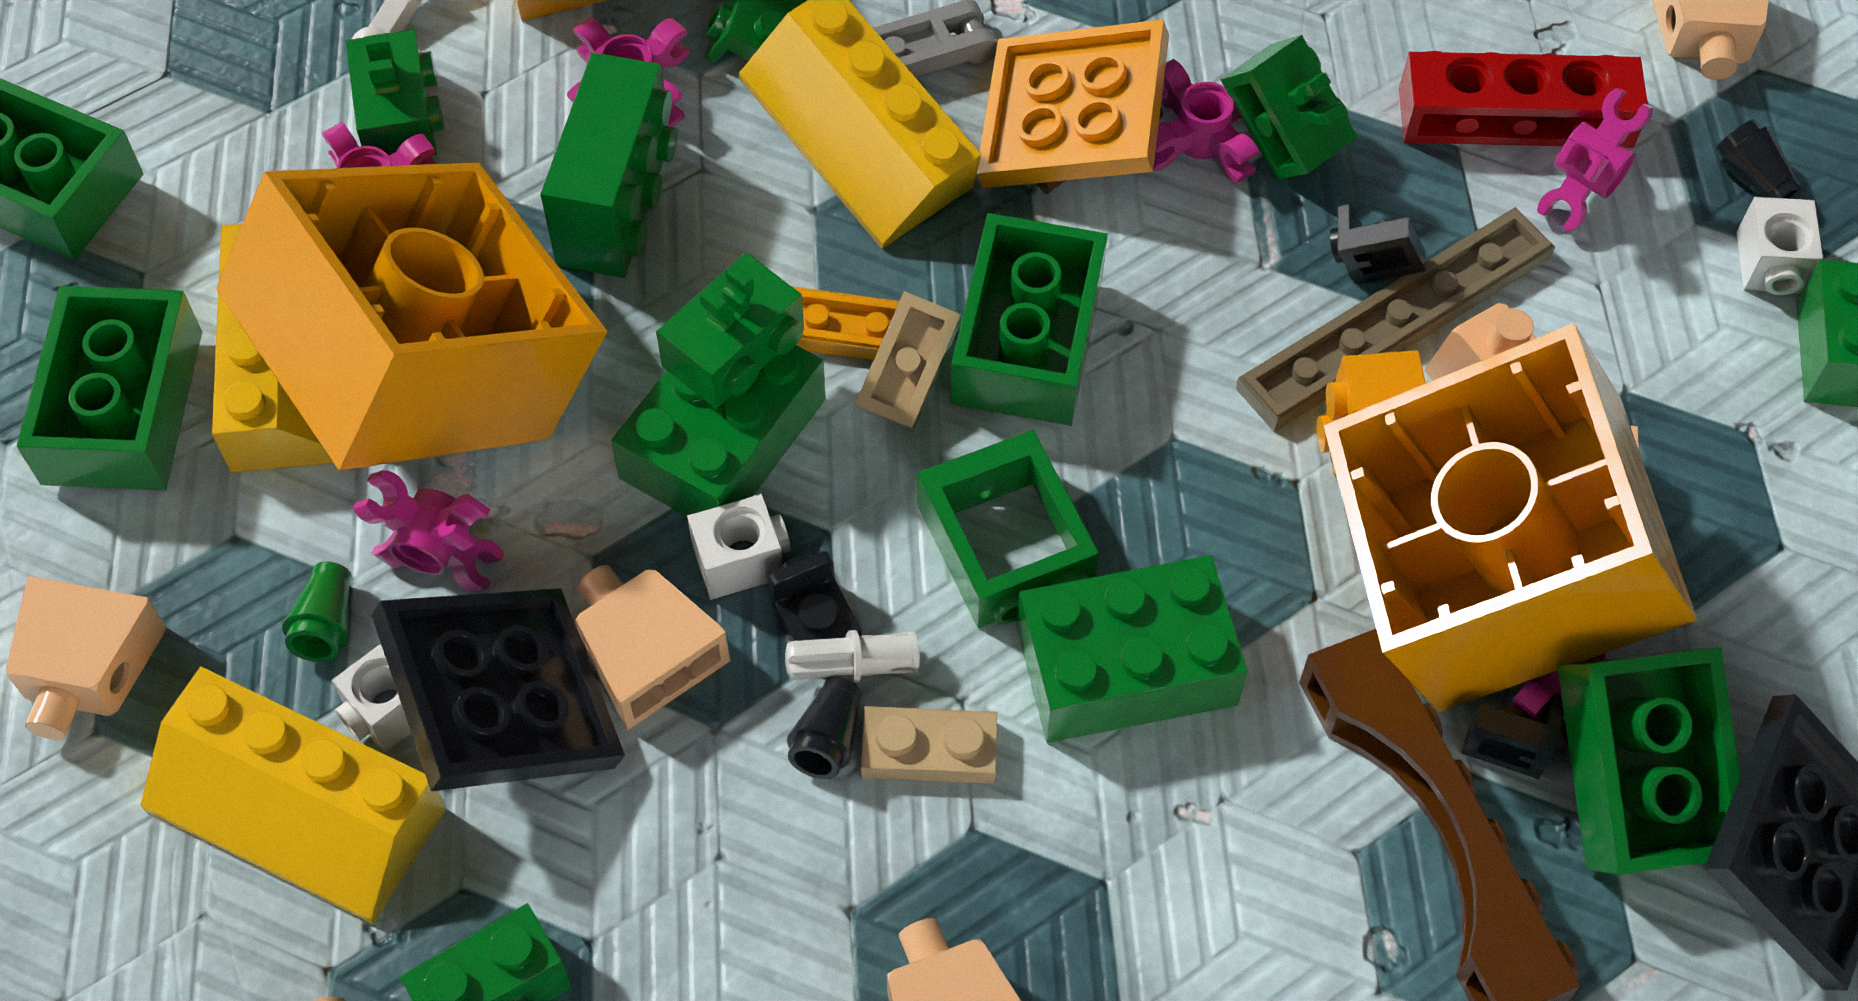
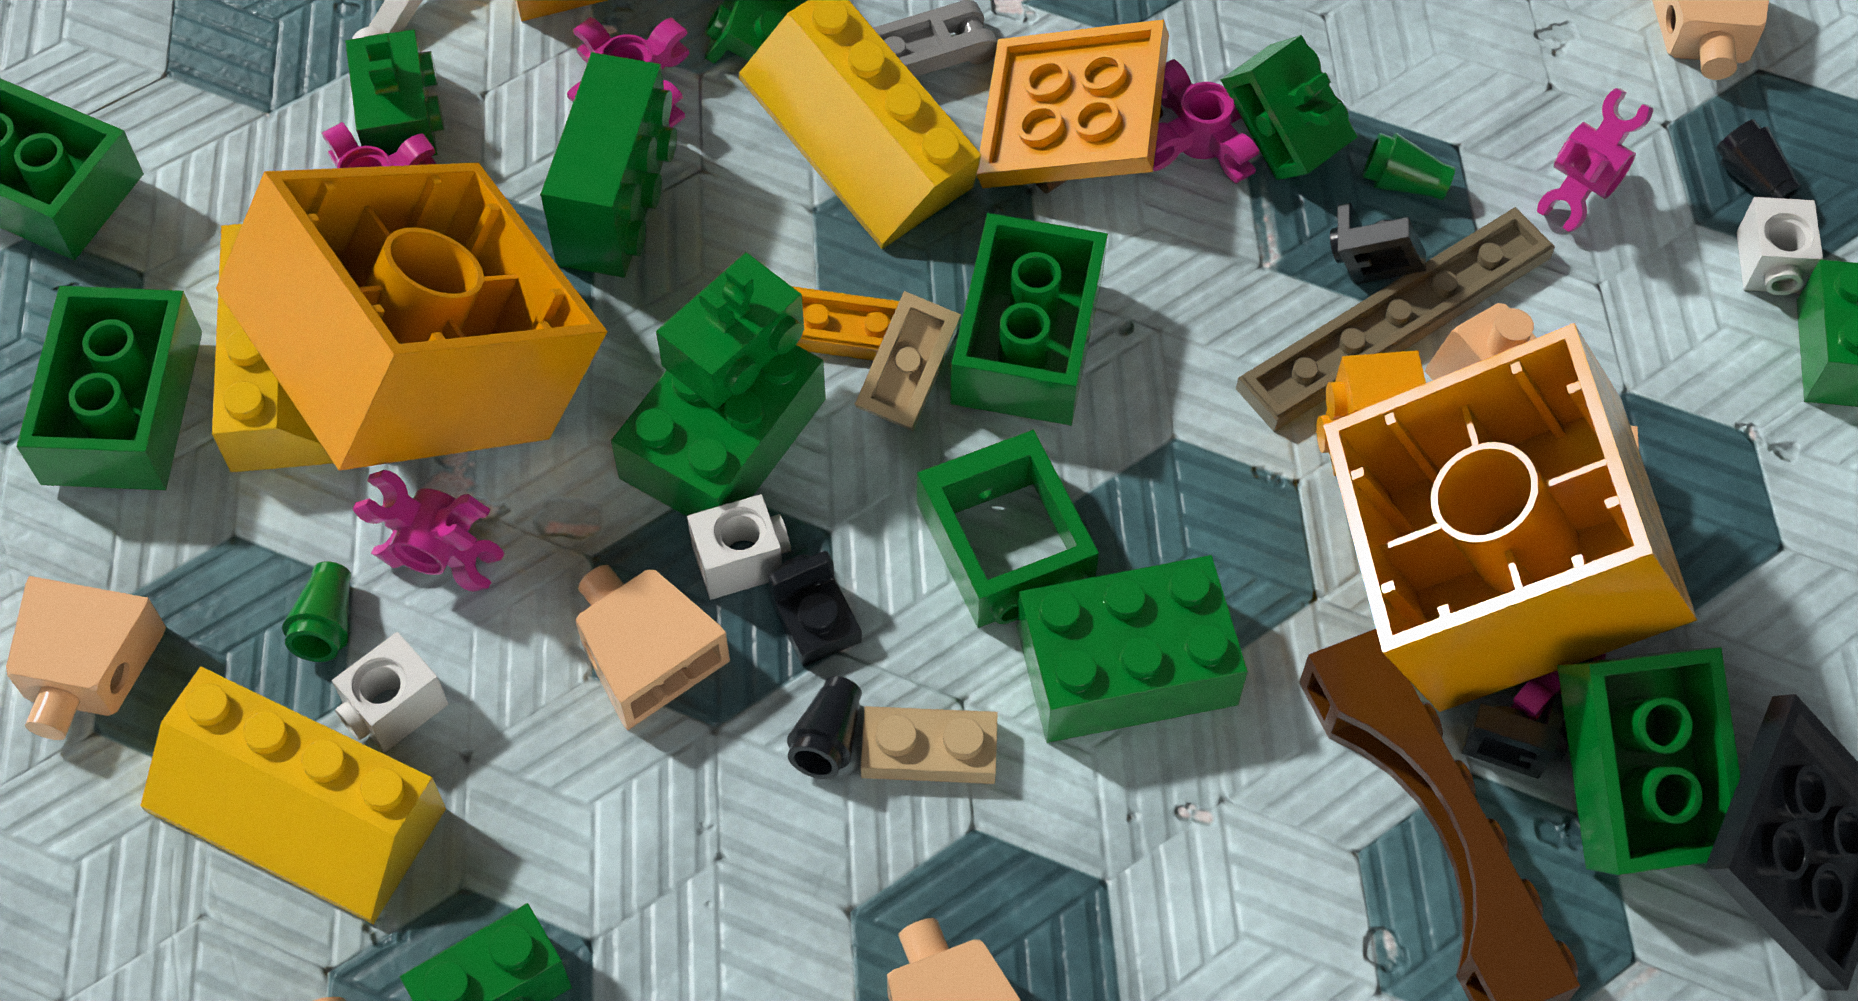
black plate [371,588,625,791] -> none
white axle [785,630,920,683] -> none
red brick [1399,51,1648,148] -> none
none -> green cone [1362,133,1455,201]

